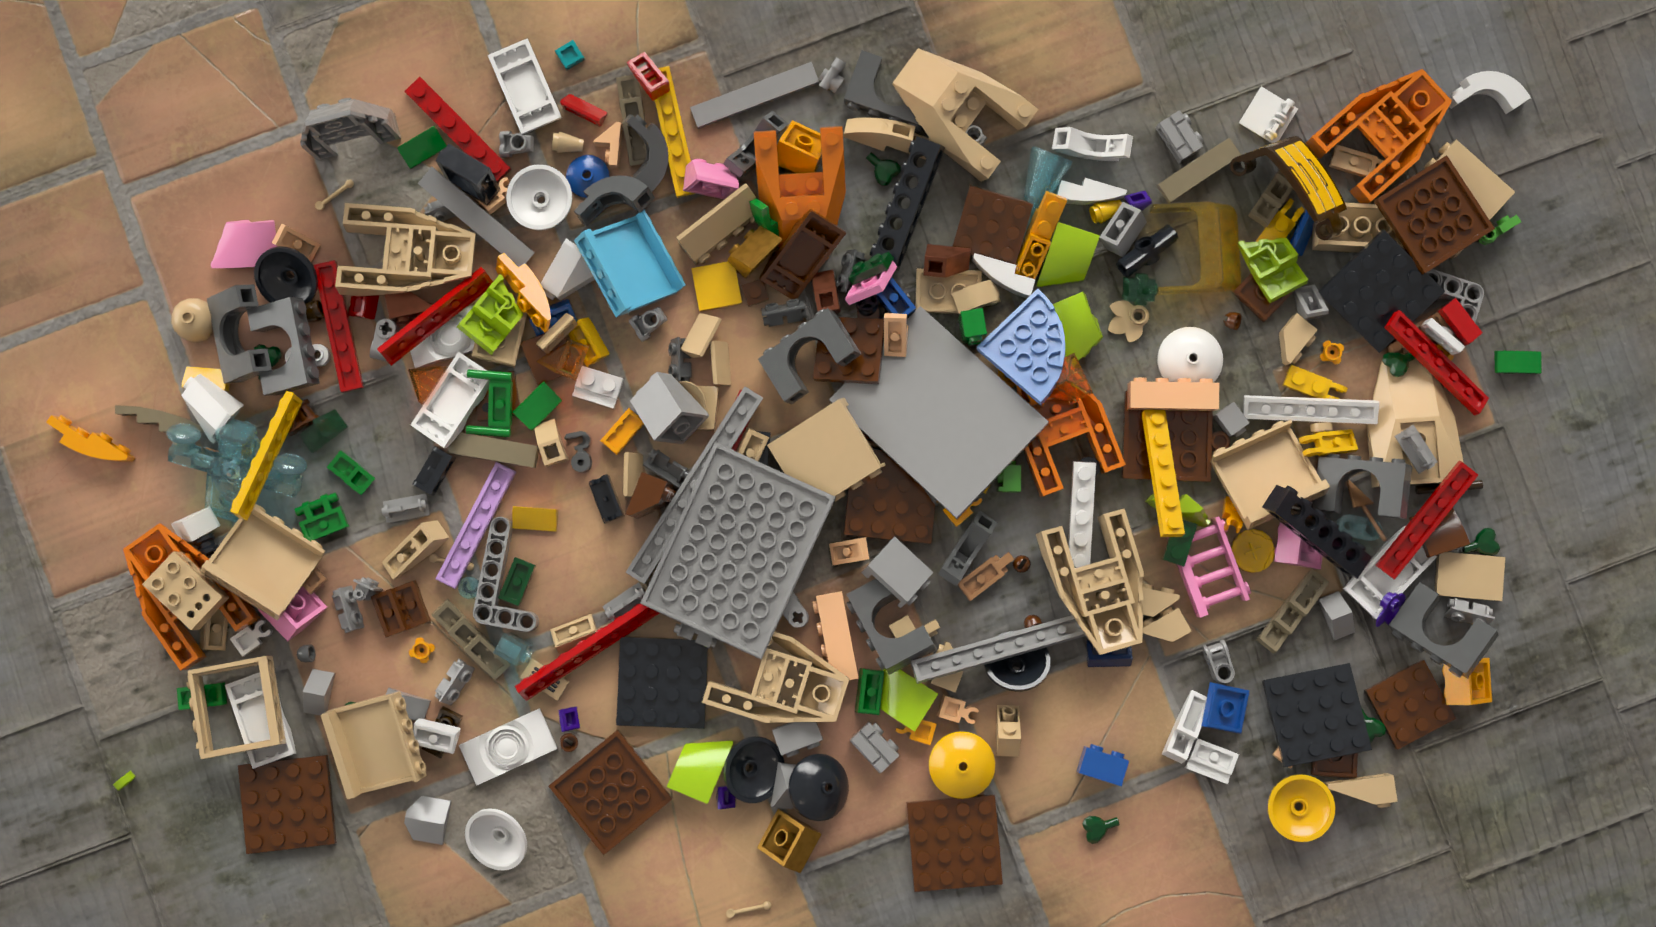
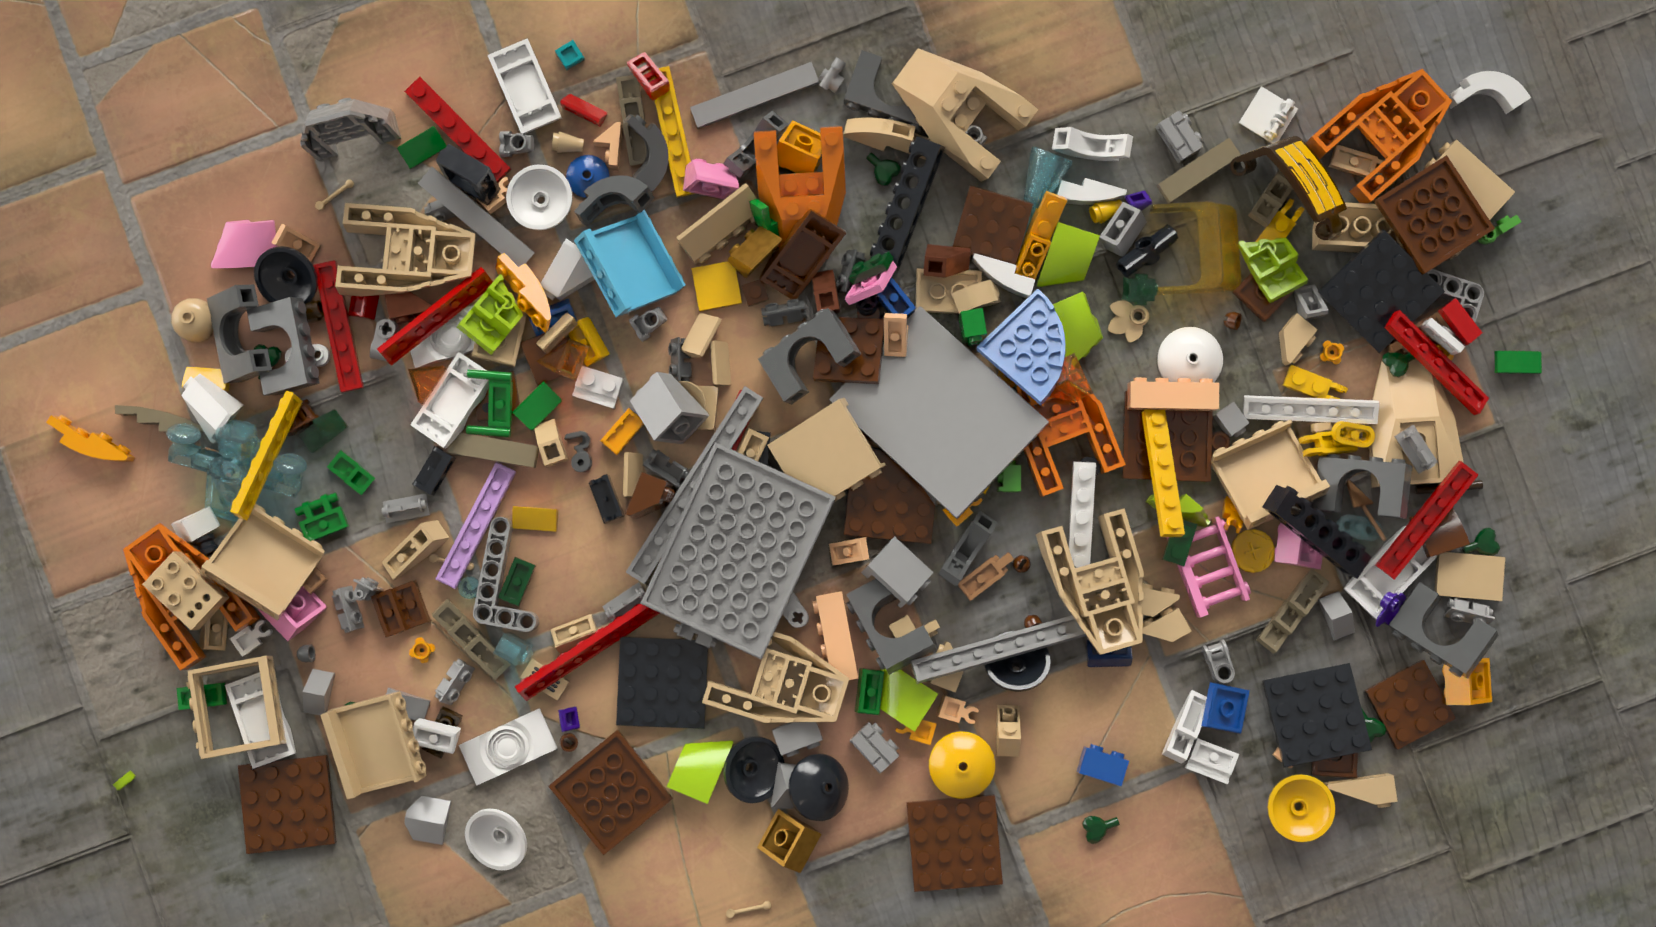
dark purple slope [716,786,735,809] -> none
blue slope [1290,210,1314,256] -> none
none -> yellow plate [1331,421,1375,448]

